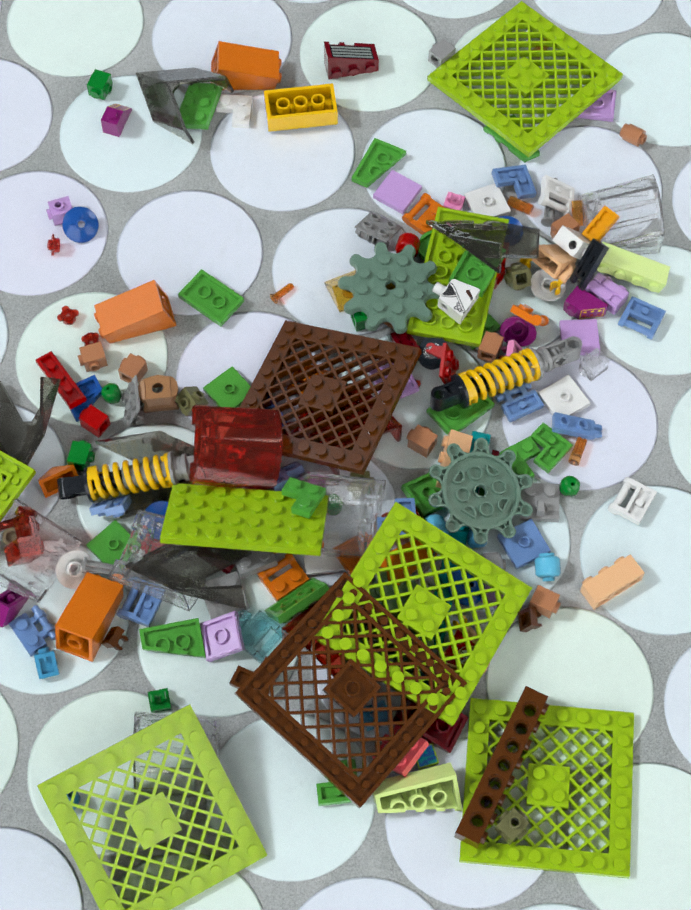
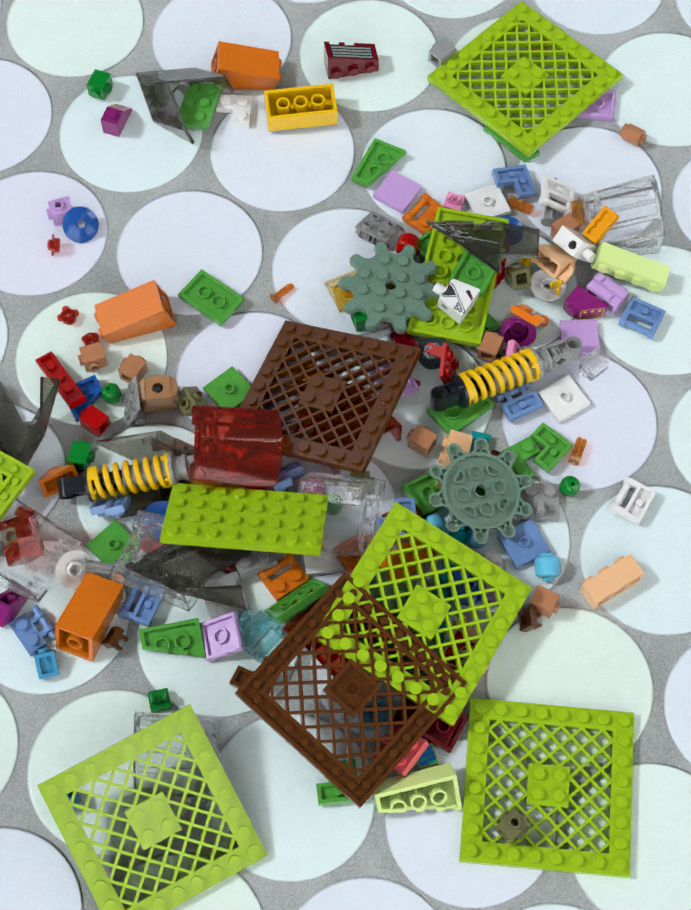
bright green plate [282,477,326,519] -> none
reddish brown brick [454,686,549,848] -> none
medium blue hinge [552,412,602,440] -> none
black hinge [569,238,609,291] -> none

